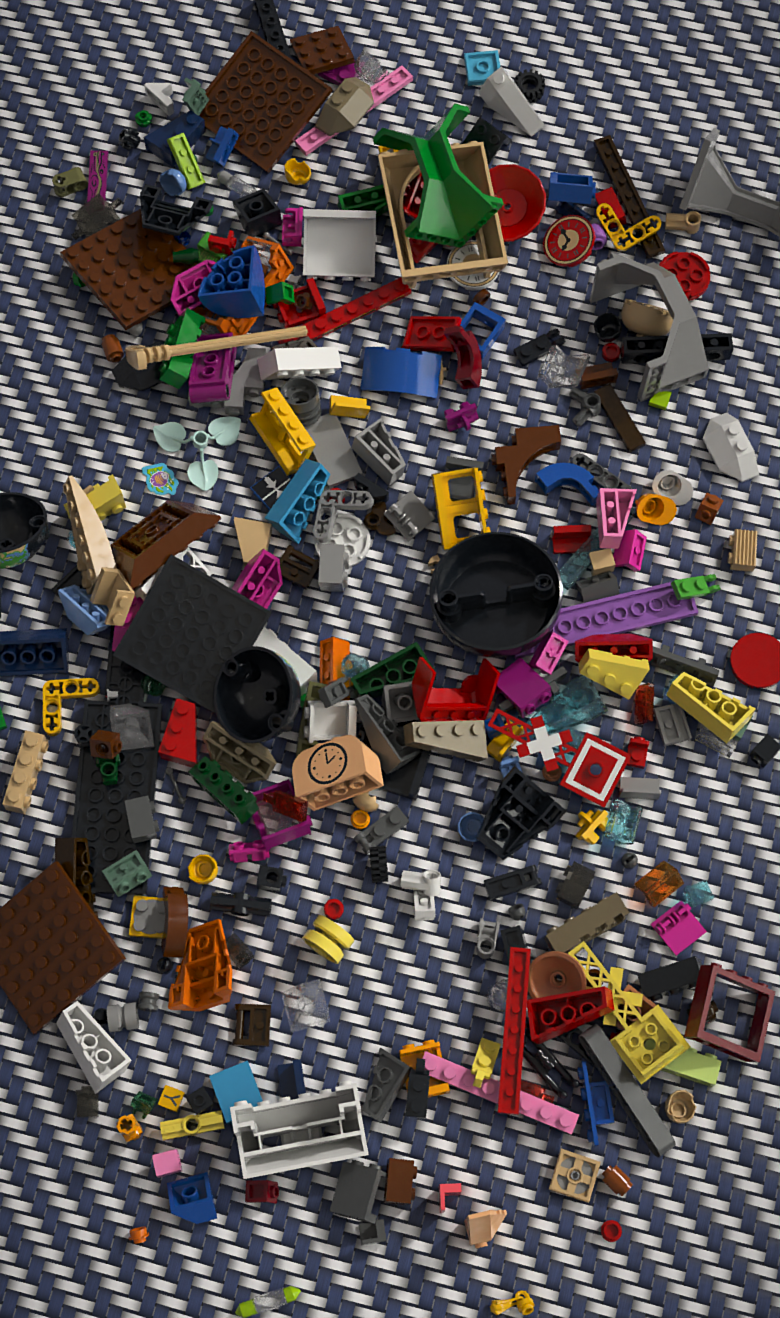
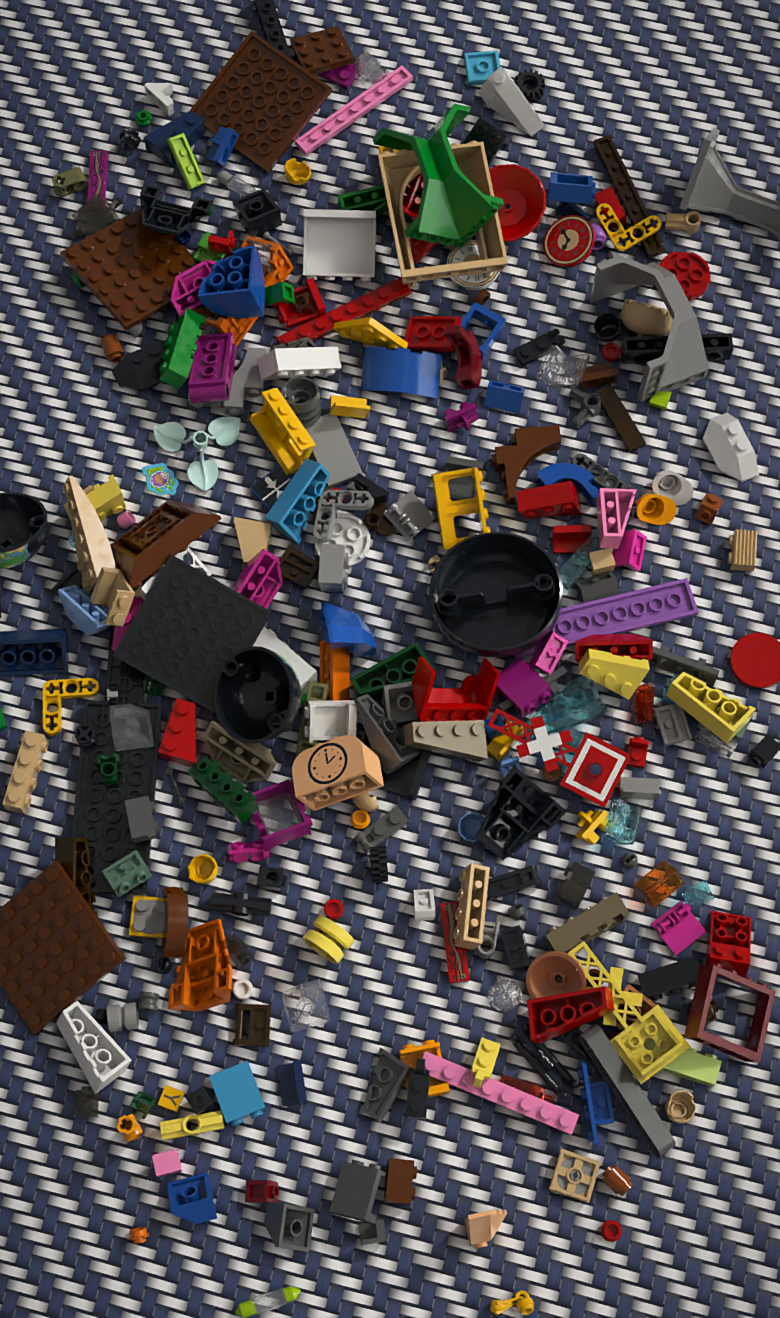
reddish brown brick [89,730,122,759] -> none
tan piece [125,325,308,370] -> none
medium blue hair [159,169,187,196] -> none
dark green cone [173,247,199,266] -> none
sand green bracket [182,78,209,116] -> none
white wedge [230,1080,369,1179] -> none
clear red hinge [263,790,308,822] -> none
dark pink hinge [282,207,303,247] -> none
dark tan wedge [315,77,374,136] -> none
dark grey hinge [318,676,354,708] -> none
clear light blue head [341,654,370,678] -> none
light grey wedge [352,417,406,486] -> none
white piece [401,870,441,896] -> none
coral panel [438,1183,461,1213] -> none
red plate [497,947,531,1115] -> none
bright green hinge [671,574,721,600] -> none
none -> bright pink piece [116,510,136,529]
none -> white tile [233,979,253,1000]
none -> dark grey slope [264,1202,315,1252]
none -> blue brick [318,602,376,658]
none -> yellow plate [333,317,408,350]
none -> red tile [440,901,470,984]
none -> tan brick [453,863,490,950]
none -> blue panel [484,380,525,413]
none -> red wedge [516,481,582,519]
none -> red slope [705,911,751,976]

